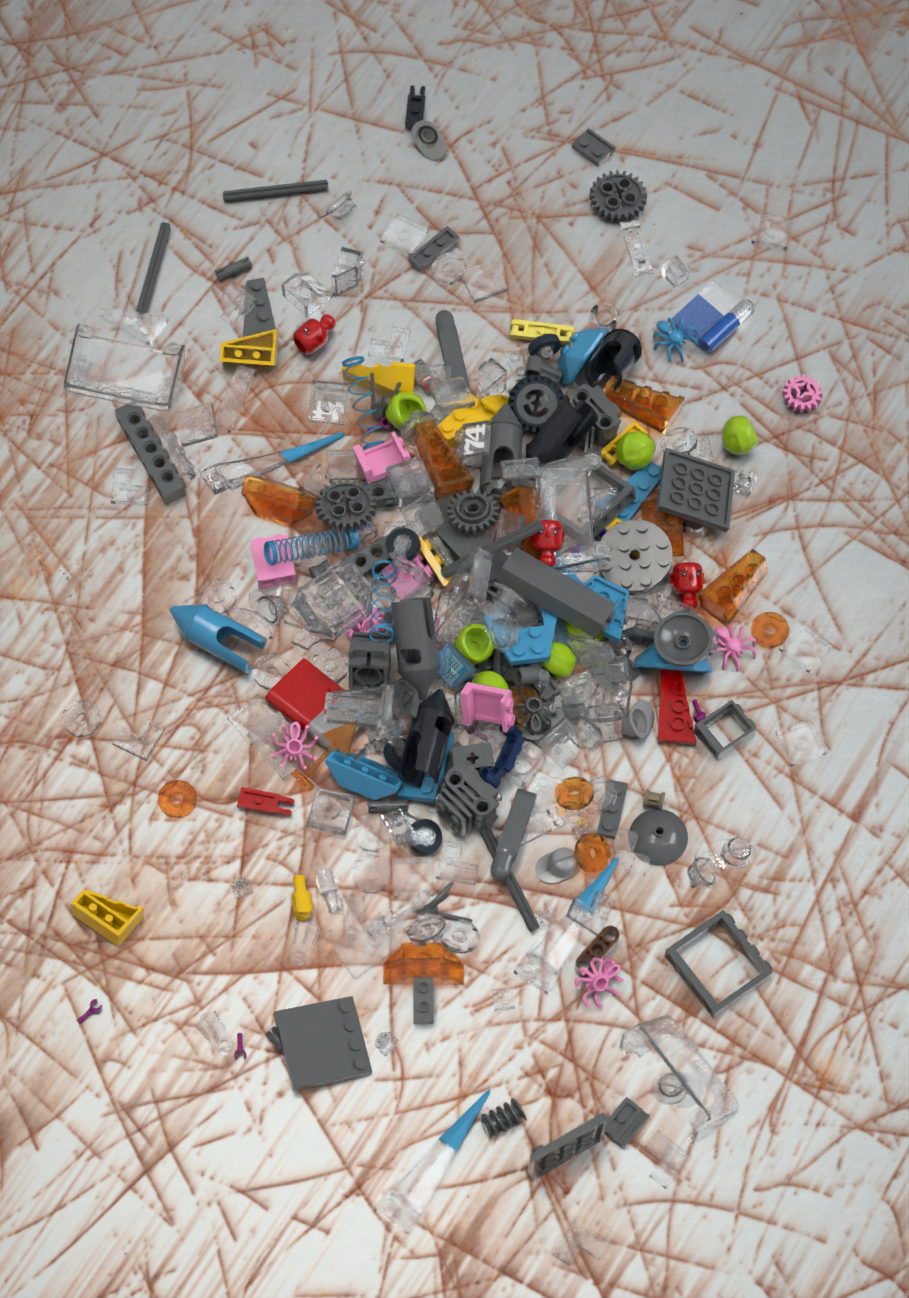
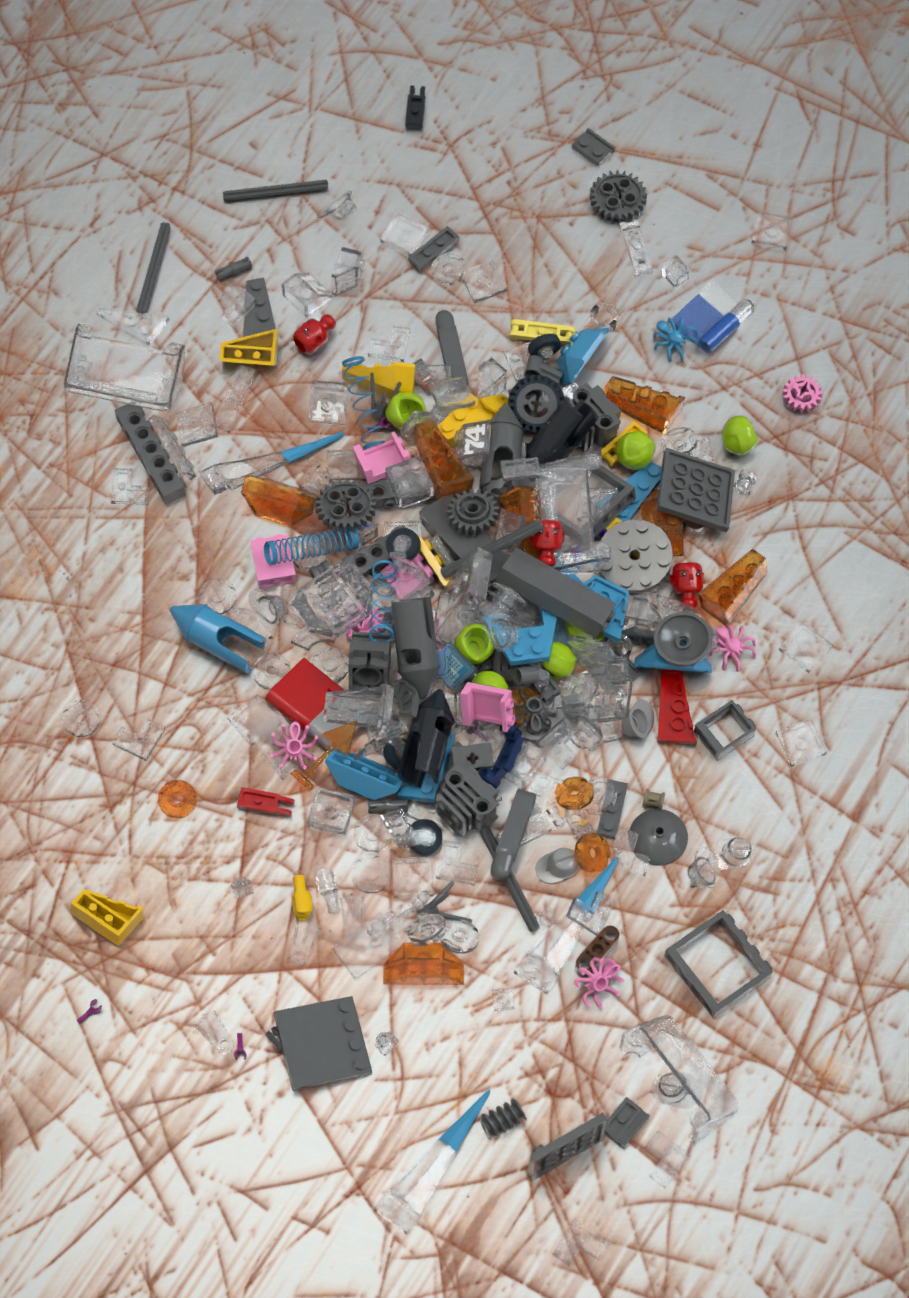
clear tile [400,491,447,539] -> none
light grey piece [411,120,447,160] -> none
dark grey brick [413,978,434,1024] -> none
black piece [585,329,642,391] -> none
magenta hand [692,699,706,724] -> none
clear orange tile [751,612,789,649] -> none

